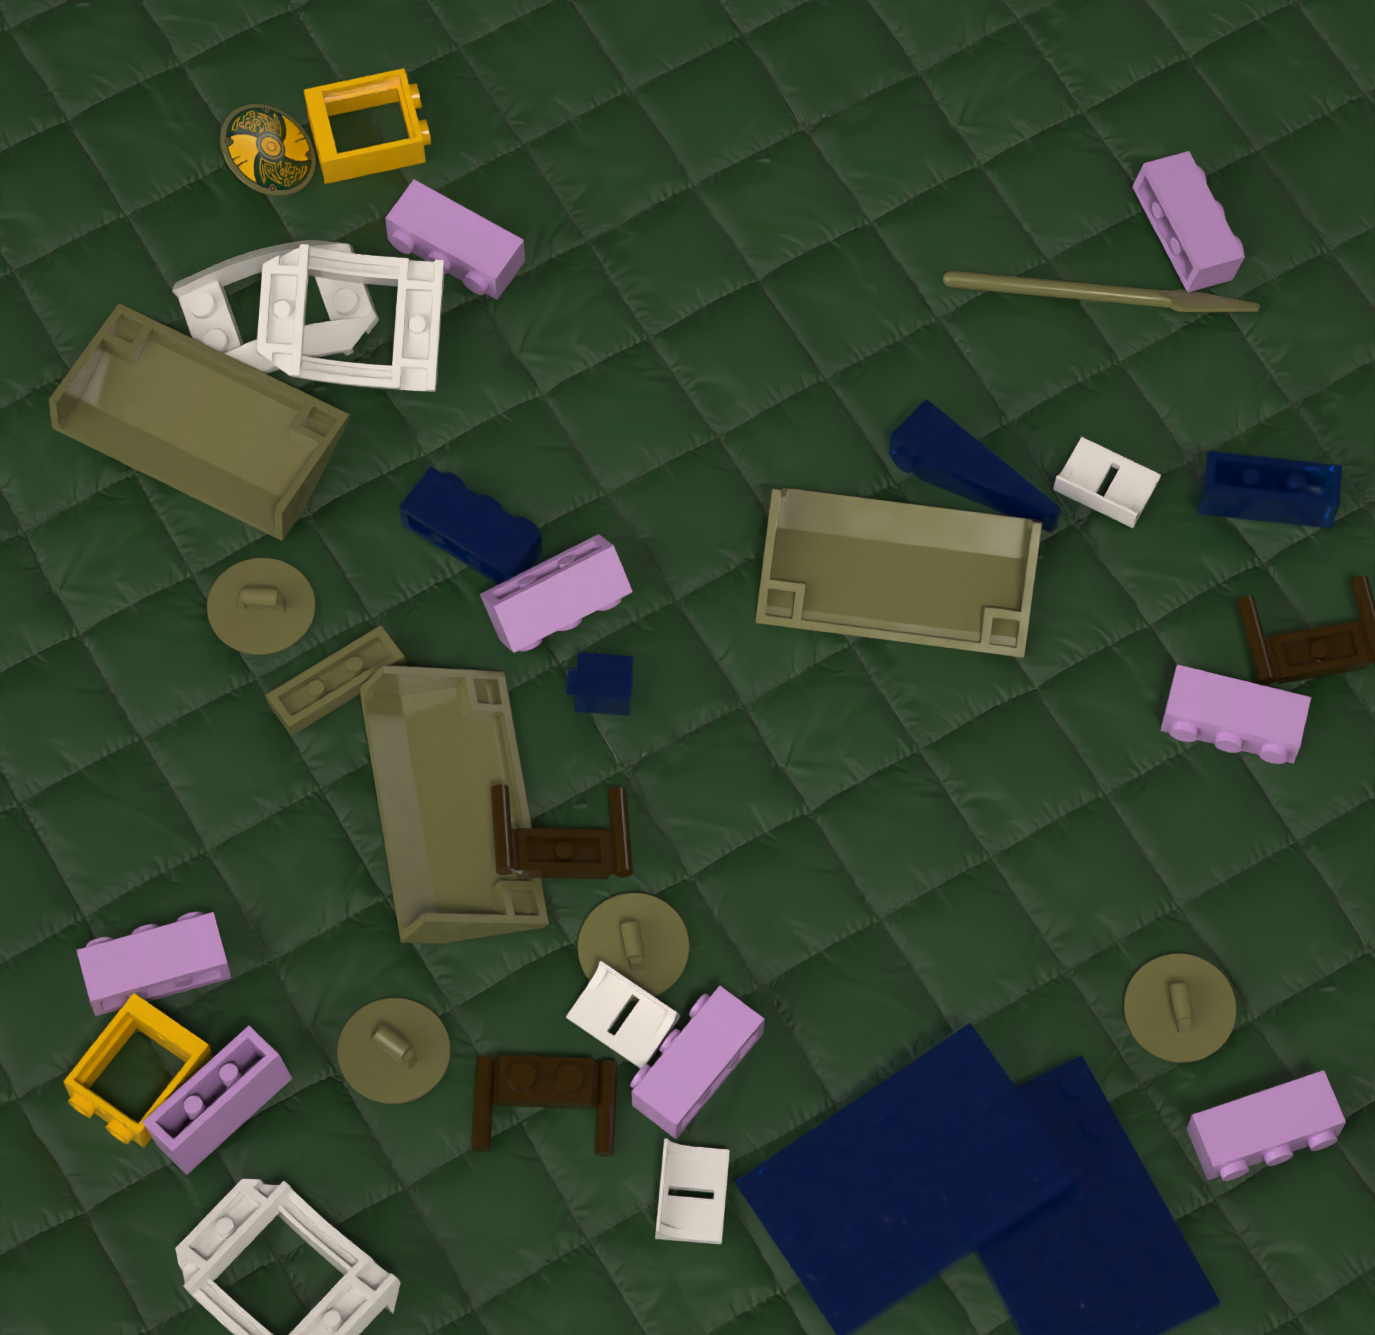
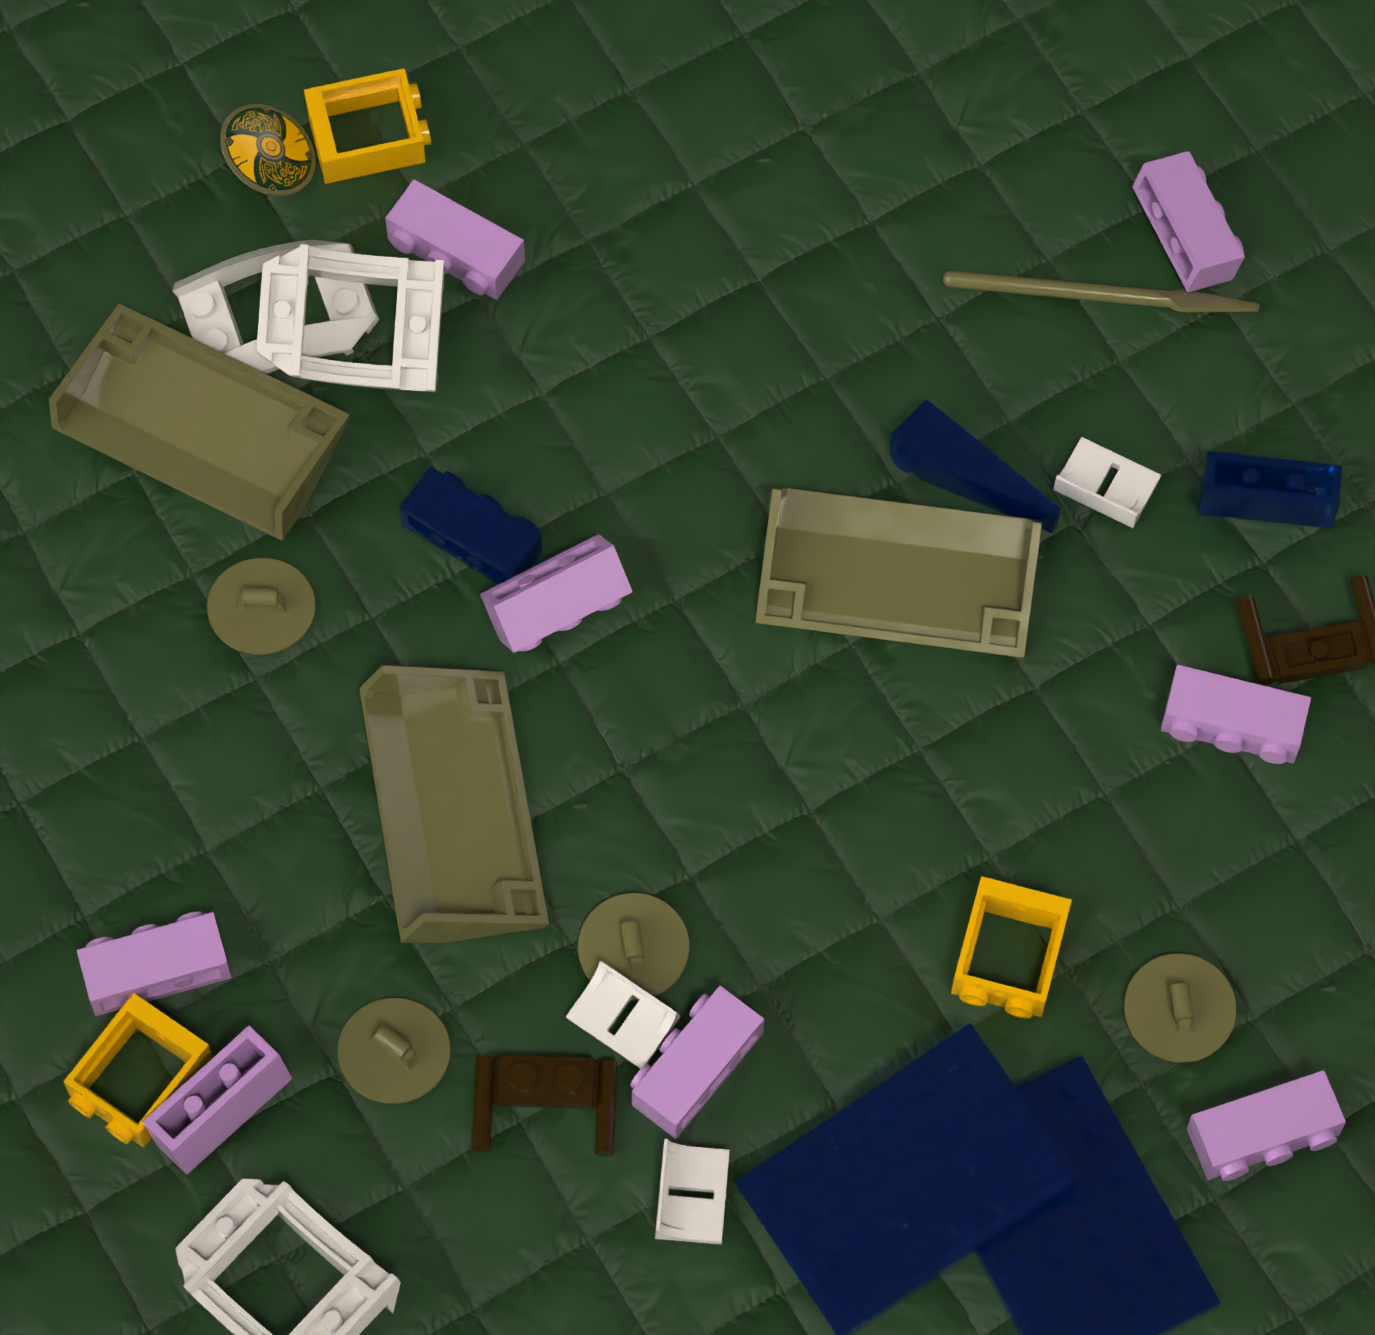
olive plate [265,625,407,736] -> none
dark brown plate [491,784,633,879] -> none
clear blue brick [567,652,633,716] -> none
none -> yellow window [951,876,1072,1018]

